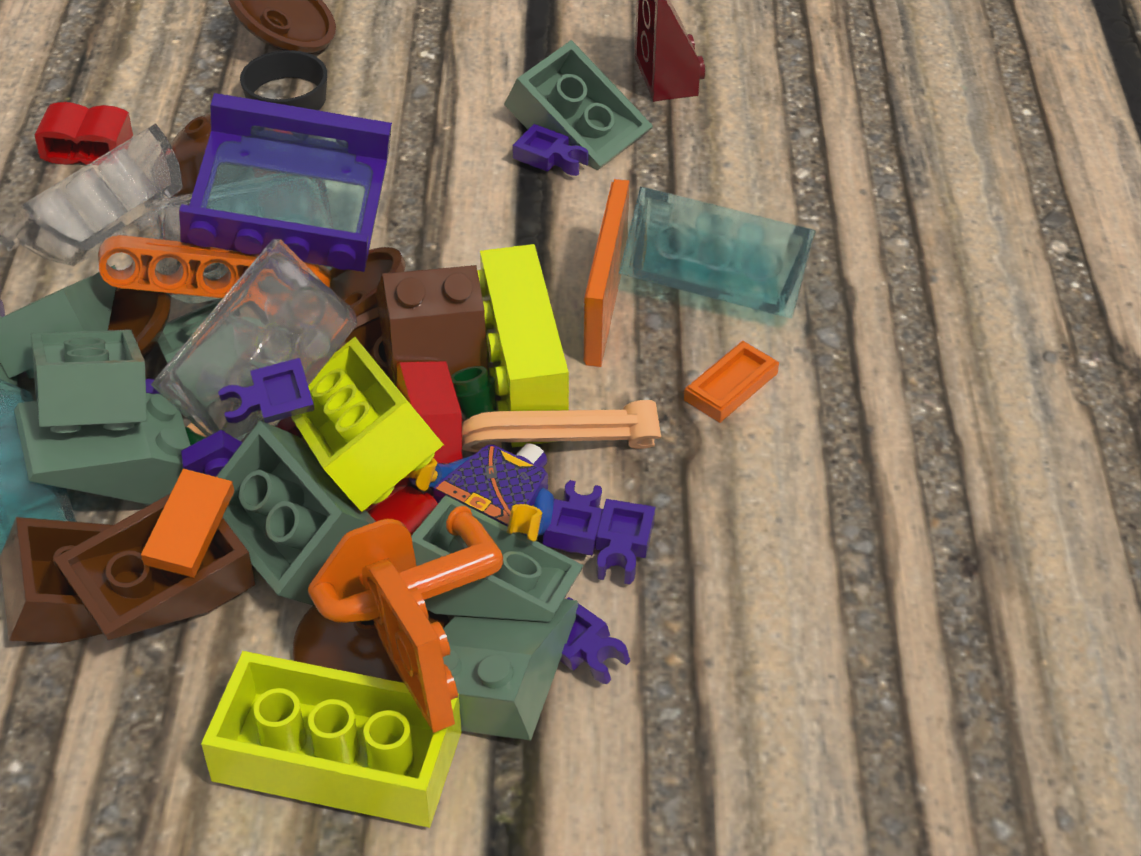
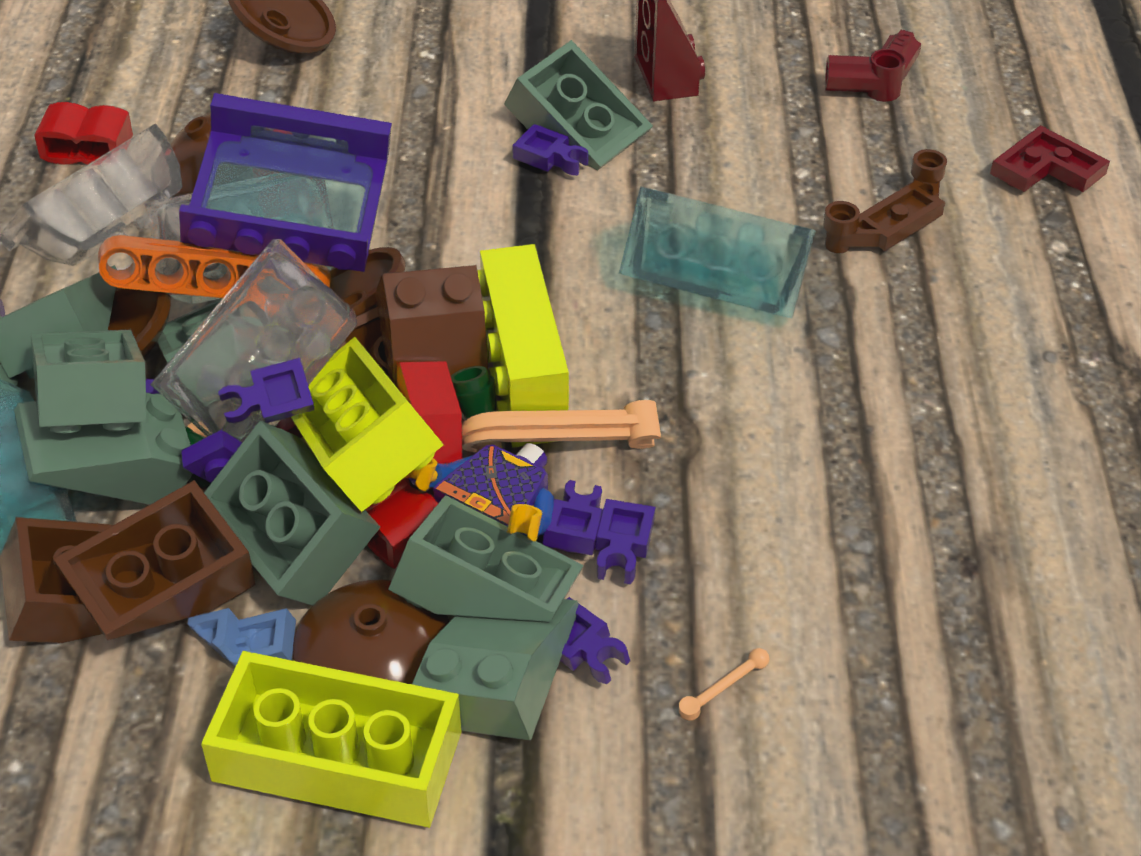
orange tile [141,469,234,578] -> none
black tyre [240,50,327,110] -> none
orange plate [308,506,503,733] -> none
orange tile [584,179,630,367] -> none
orange tile [684,341,779,423] -> none
none -> medium blue slope [188,608,296,667]
none -> light nougat hinge [679,648,770,721]
none -> reddish brown plate [823,149,947,254]
none -> dark red piece [825,29,921,102]
none -> dark red plate [990,125,1110,192]

